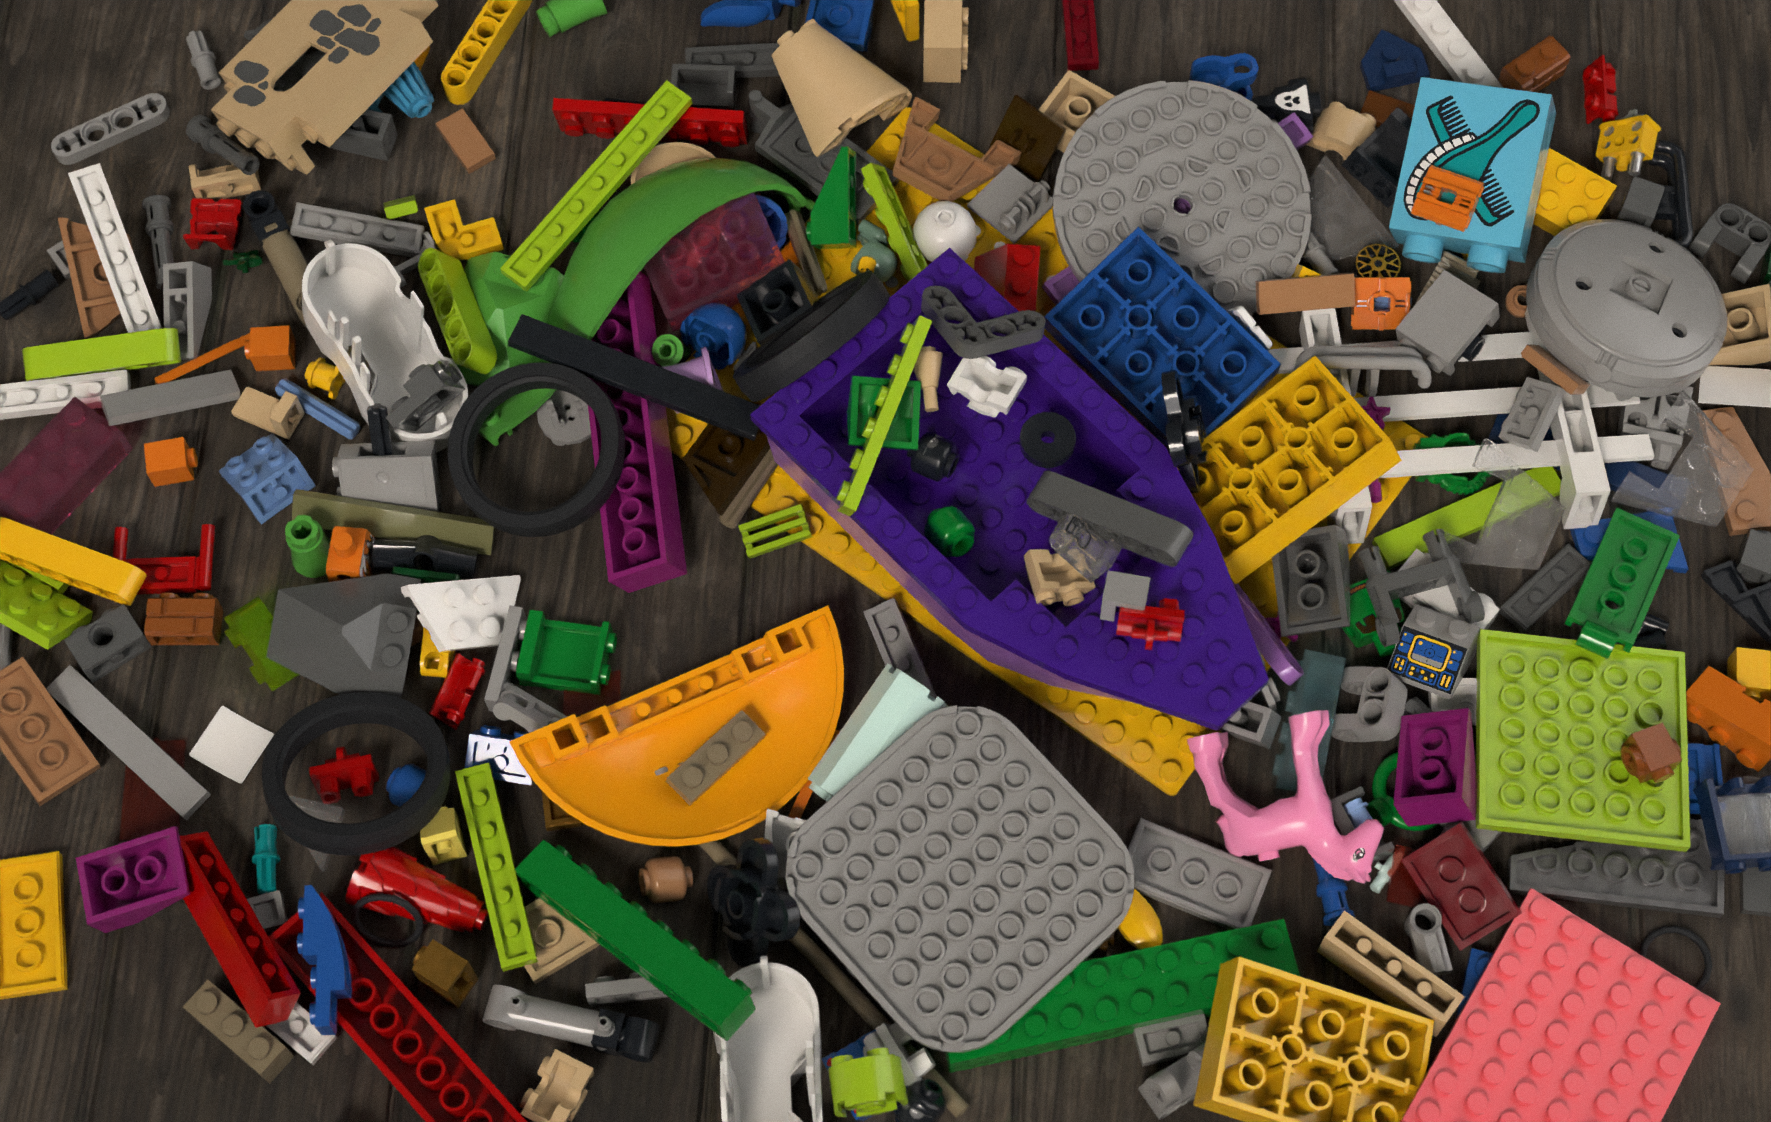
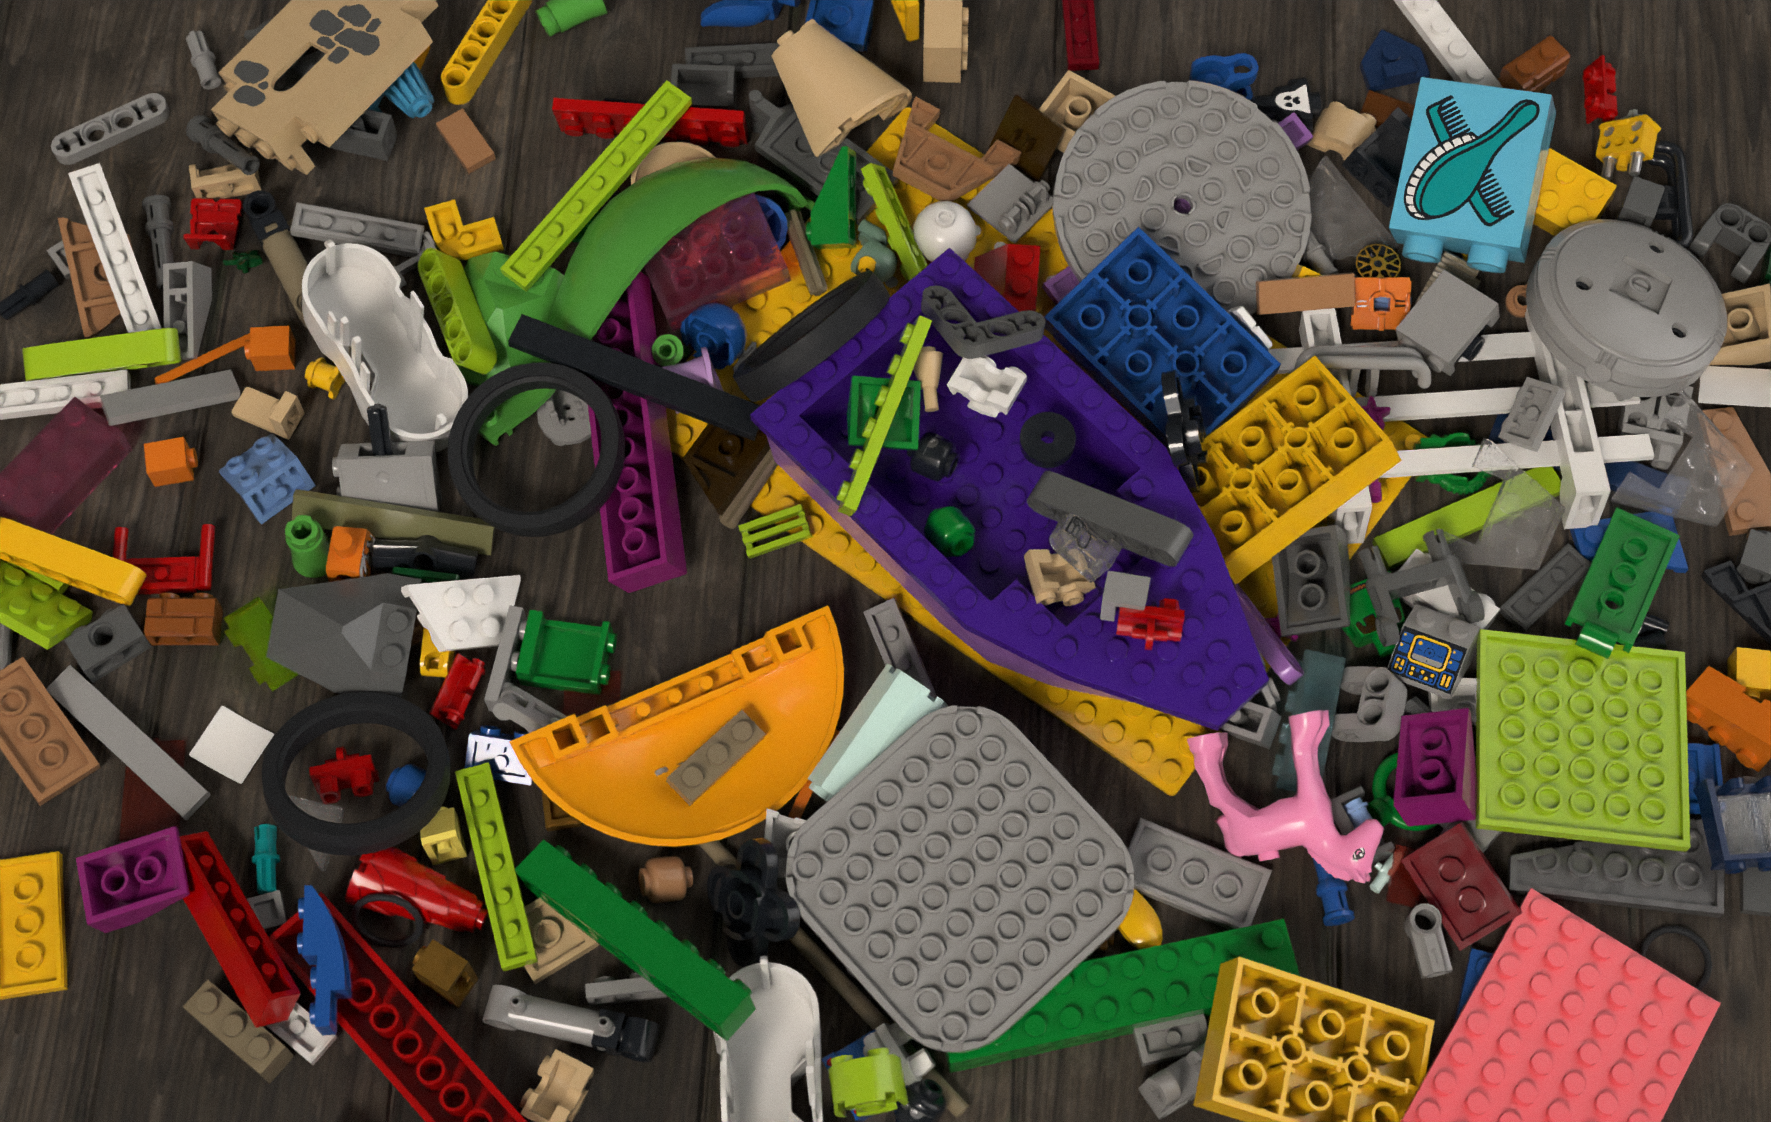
medium blue axle [275,378,361,439] -> none
lime tile [384,195,418,220] -> none
dark grey plate [385,361,465,431] -> none
black slope [736,259,819,345] -> none
tan brick [1317,911,1465,1037] -> none
orange piece [1411,165,1484,232] -> none
medium nougat tile [1521,344,1590,395] -> none
dark orange brick [1621,723,1682,784] -> none

